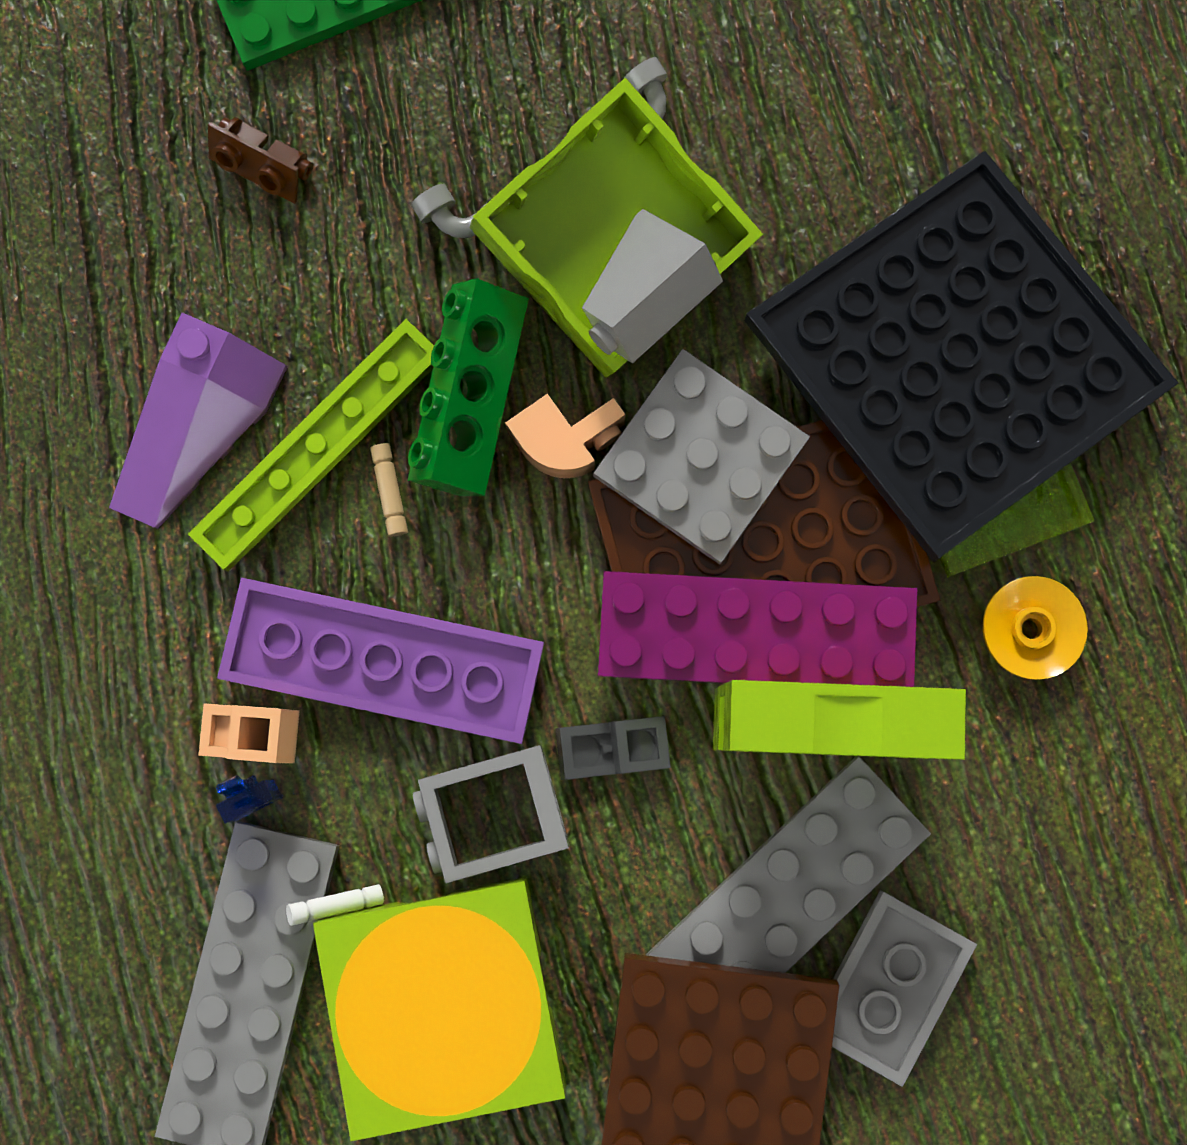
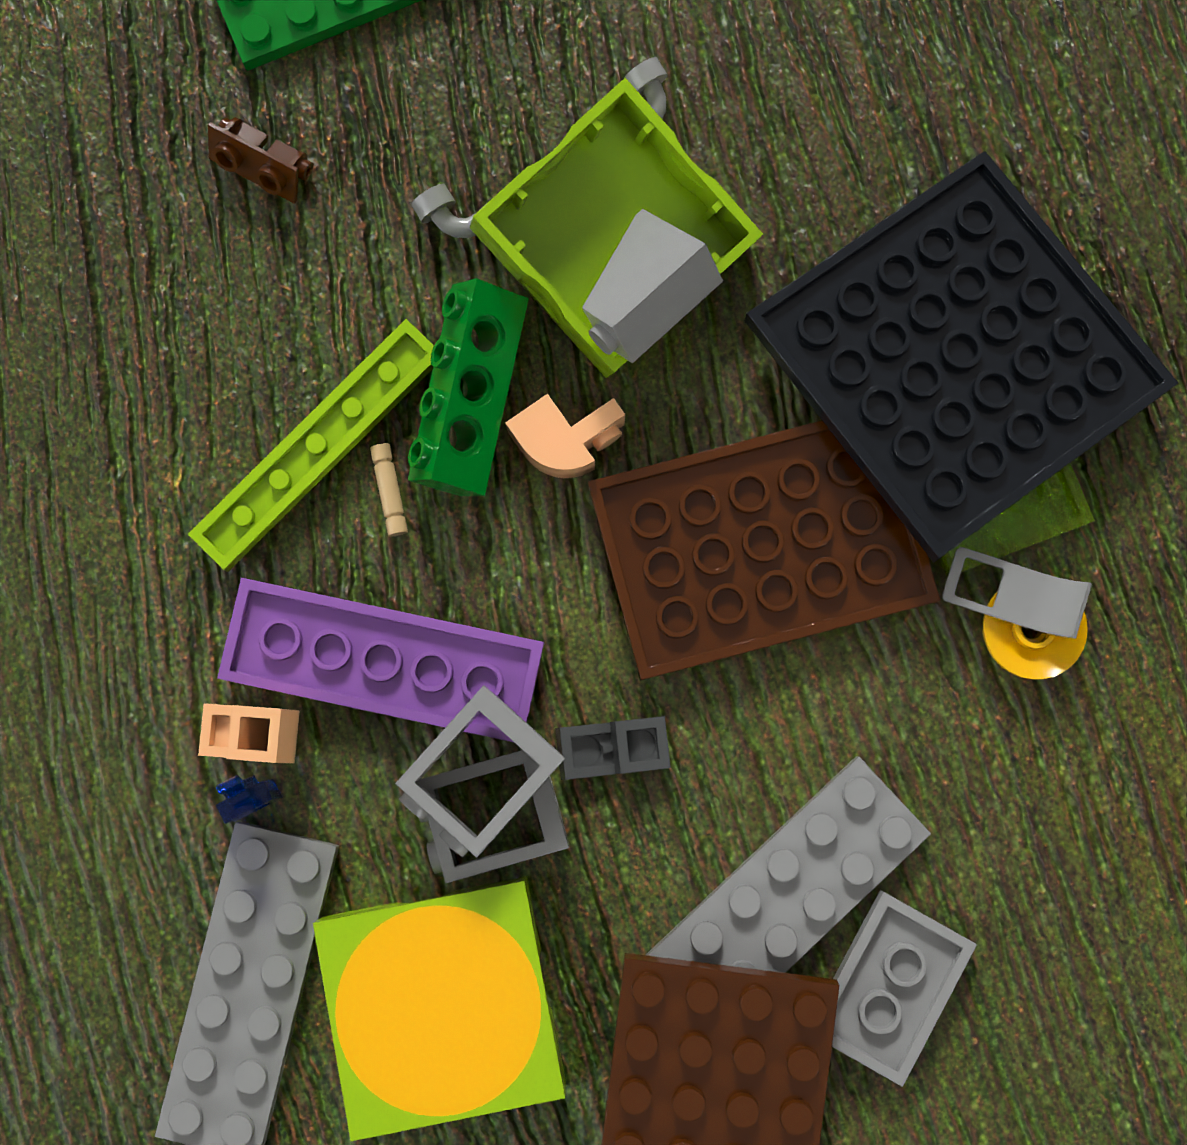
medium lavender wedge [109,313,288,529] -> none
white wheel [286,884,384,926] -> none
light grey plate [593,349,810,565] -> none
magenta plate [598,571,917,687] -> none
lime tile [713,680,966,760] -> none
none -> light grey window [395,685,565,858]
none -> light grey piece [942,547,1092,639]

